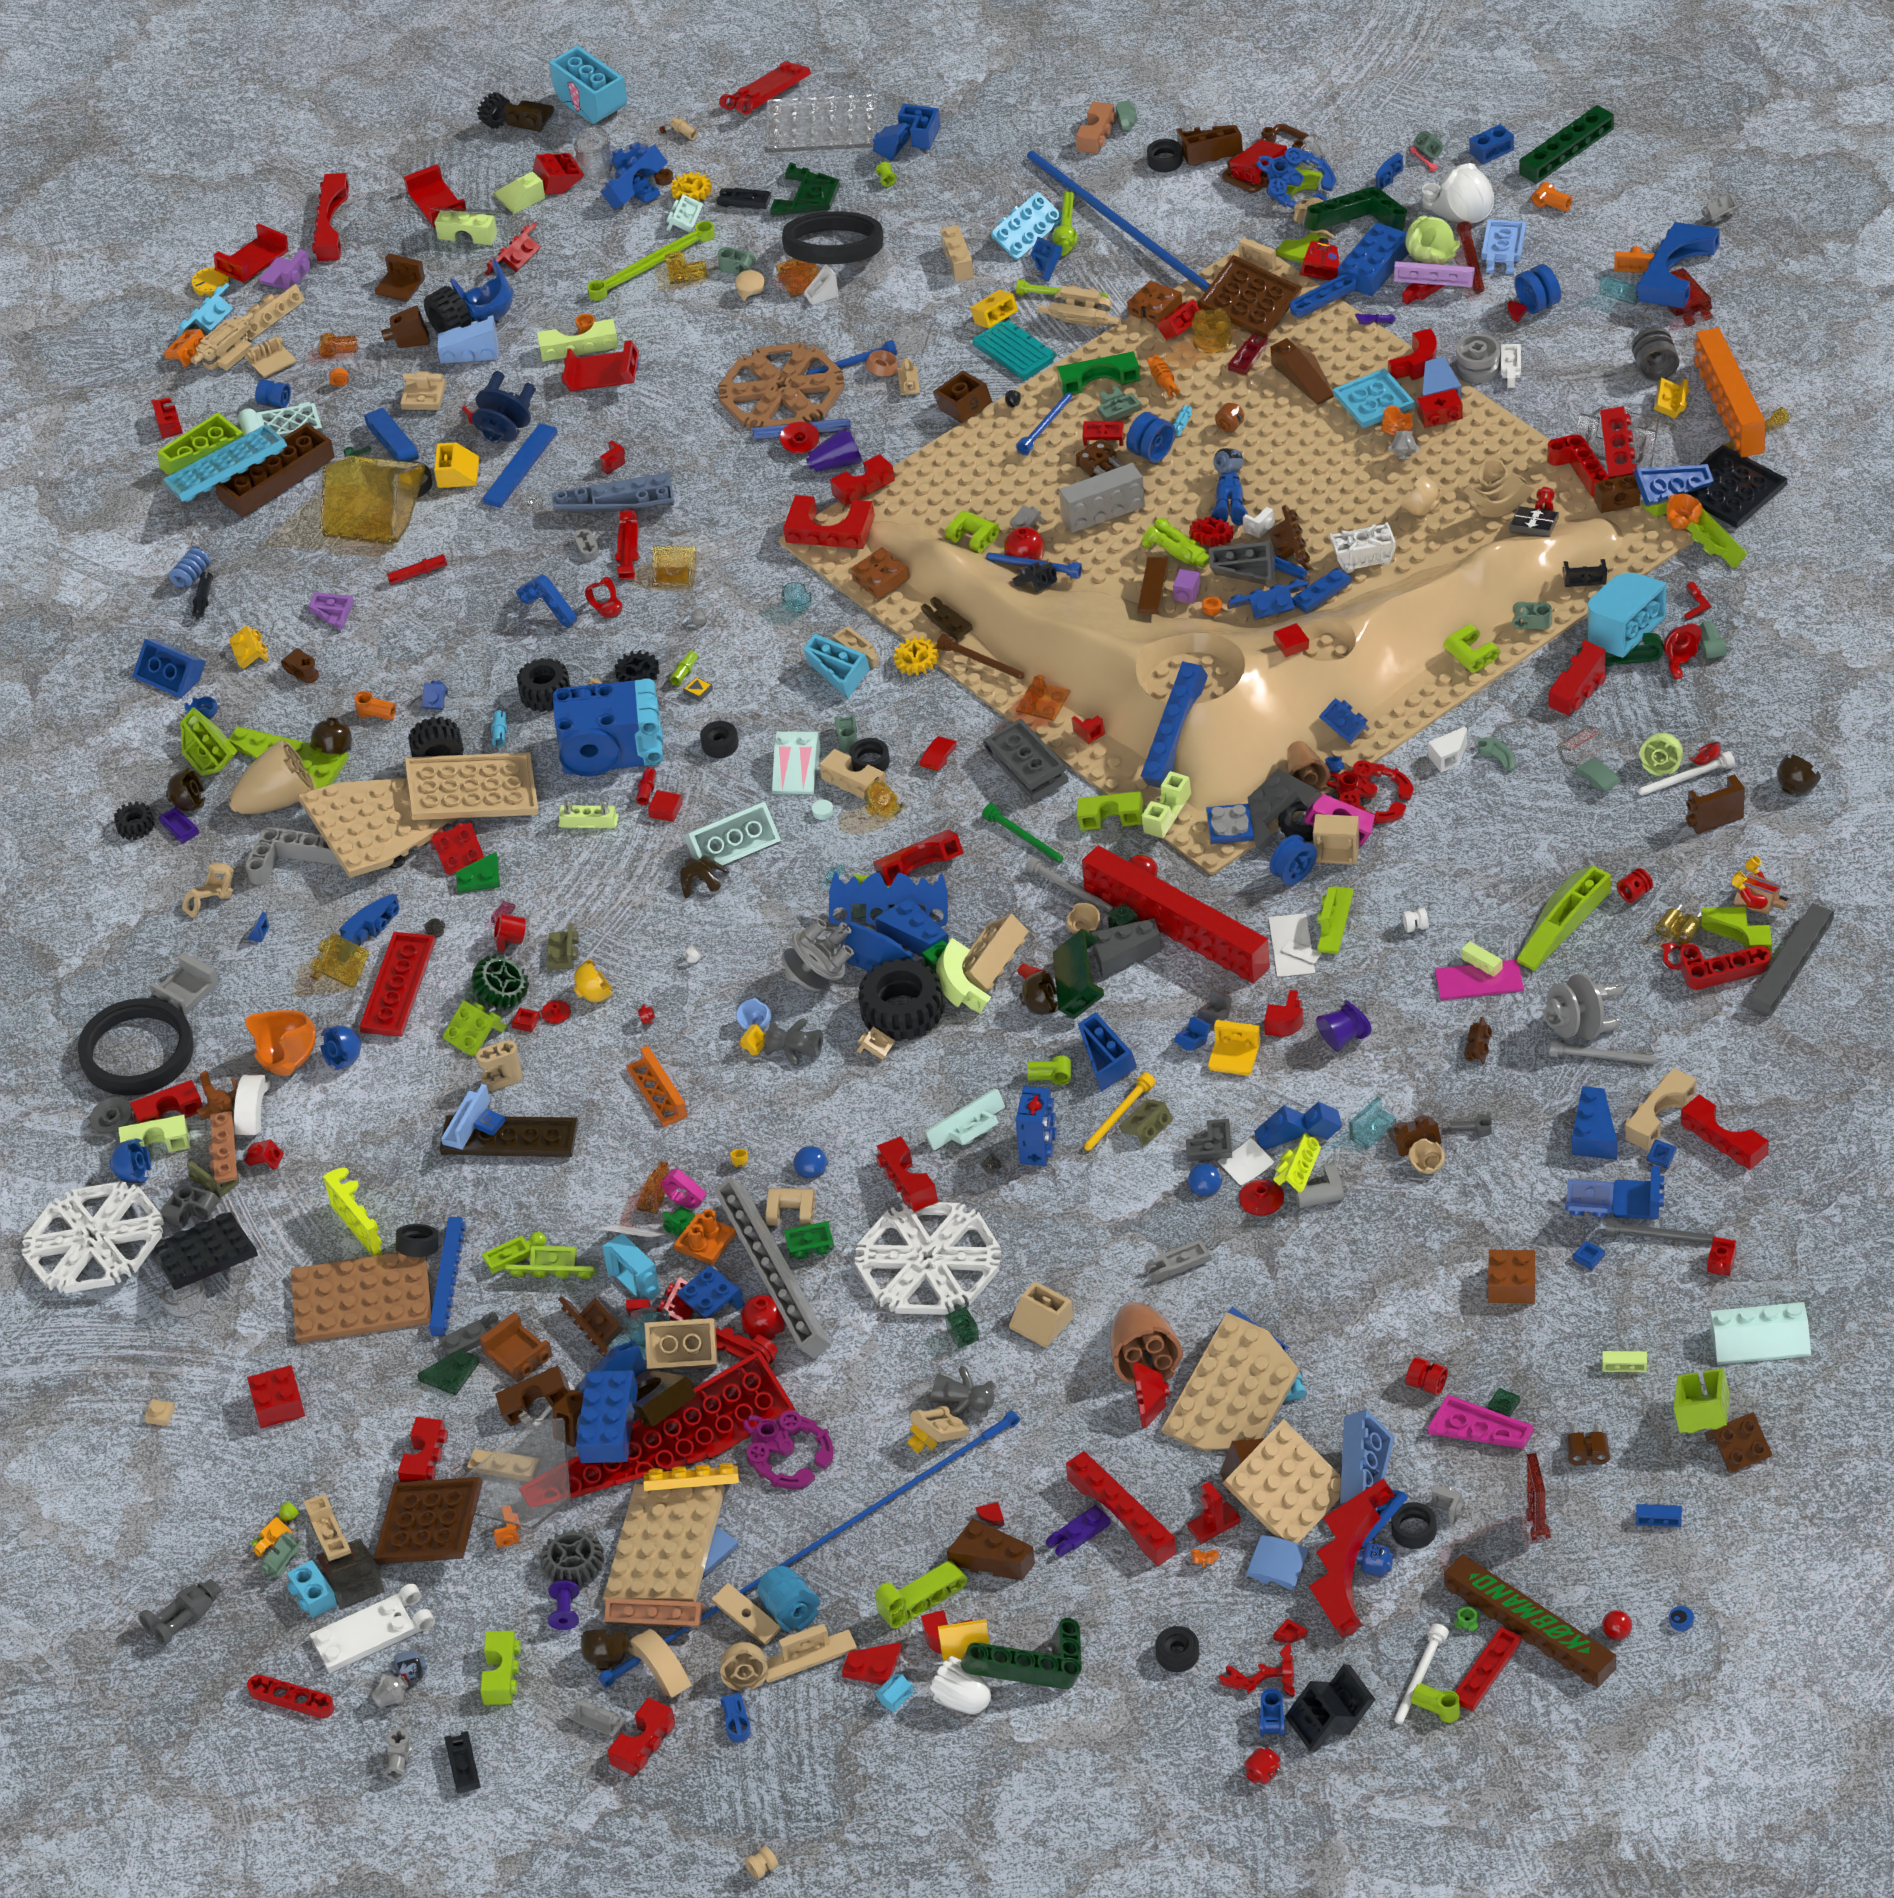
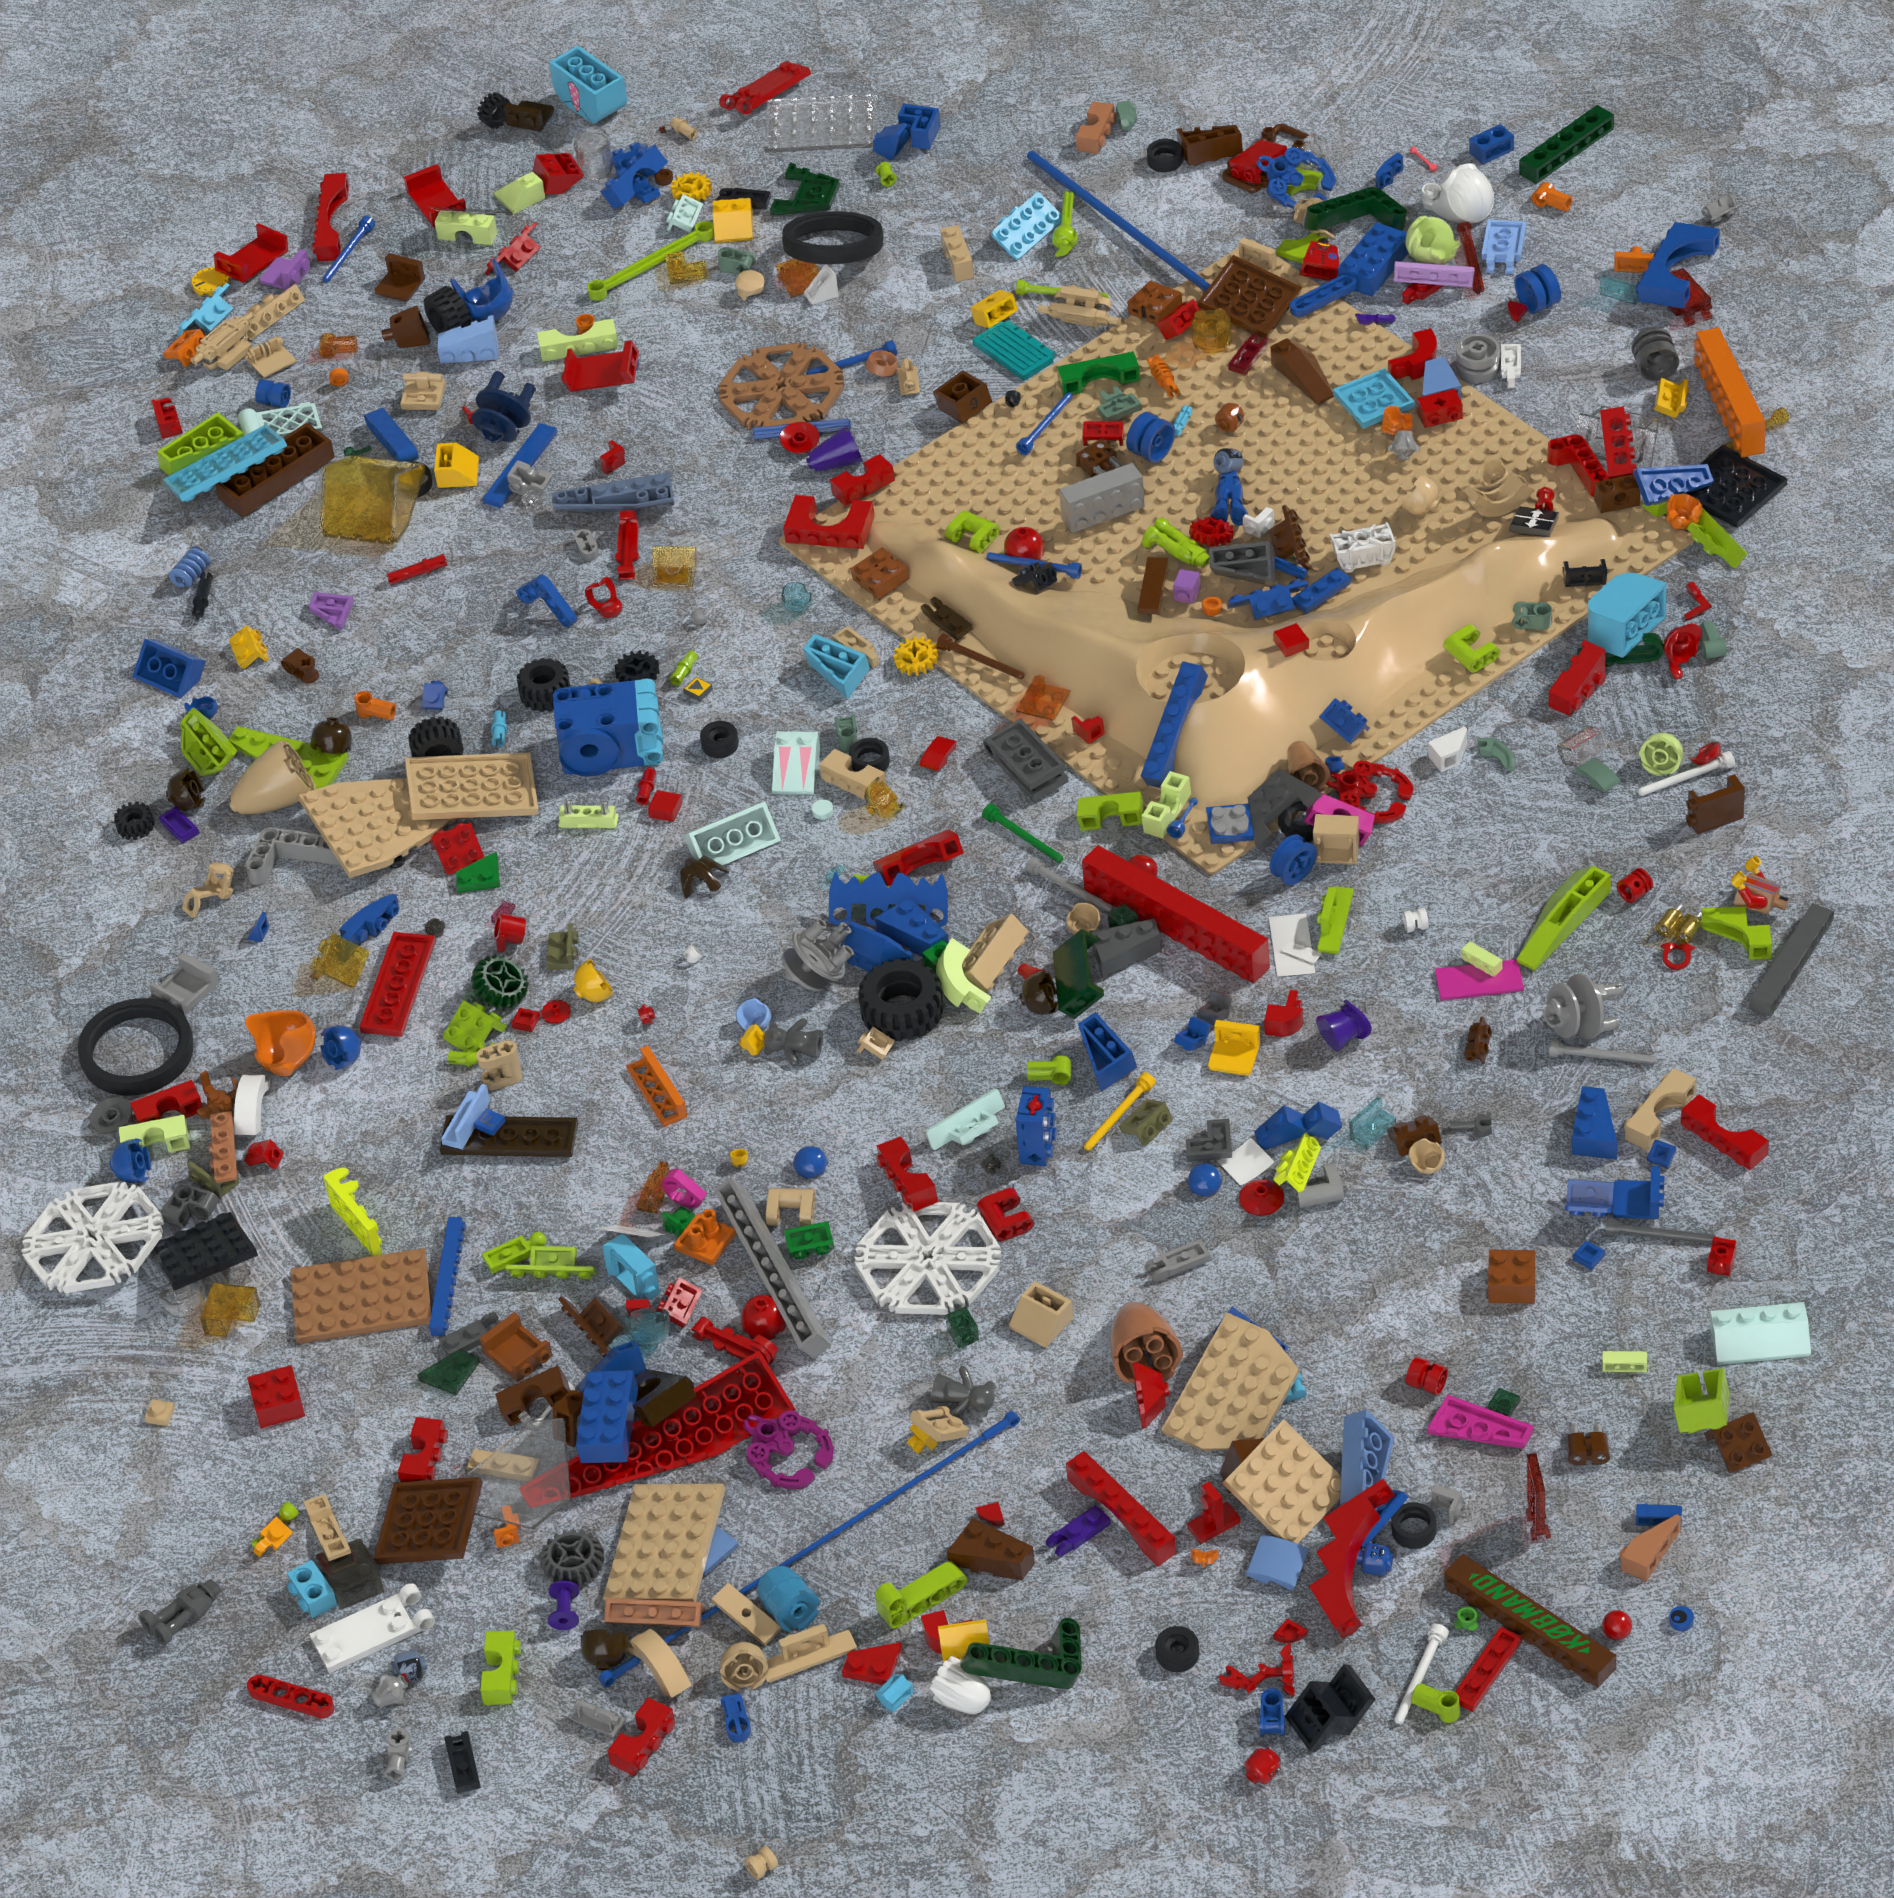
sand green hinge [260,1532,303,1580] -> none
black tyre [396,1224,438,1257] -> none
tan slope [644,1318,718,1369] -> none
yellow plate [644,1463,739,1491] -> none
blue bracket [677,1265,744,1319] -> none
light grey bracket [1010,505,1045,529] -> none
blue wing [1031,237,1063,282] -> none
sand green rock [1414,131,1443,158] -> none
red beam [1678,944,1771,990] -> none
dark brown cylinder [1777,754,1821,795] -> none
none -> clear yellow brick [200,1283,261,1337]
none -> blue piece [323,216,375,283]
none -> lime piece [448,1041,493,1068]
none -> light grey cylinder [507,460,553,500]
none -> yellow slope [713,198,753,243]
none -> red connector [977,1188,1034,1242]
none -> blue hinge [1167,797,1198,839]
none -> nougat slope [1619,1514,1681,1582]

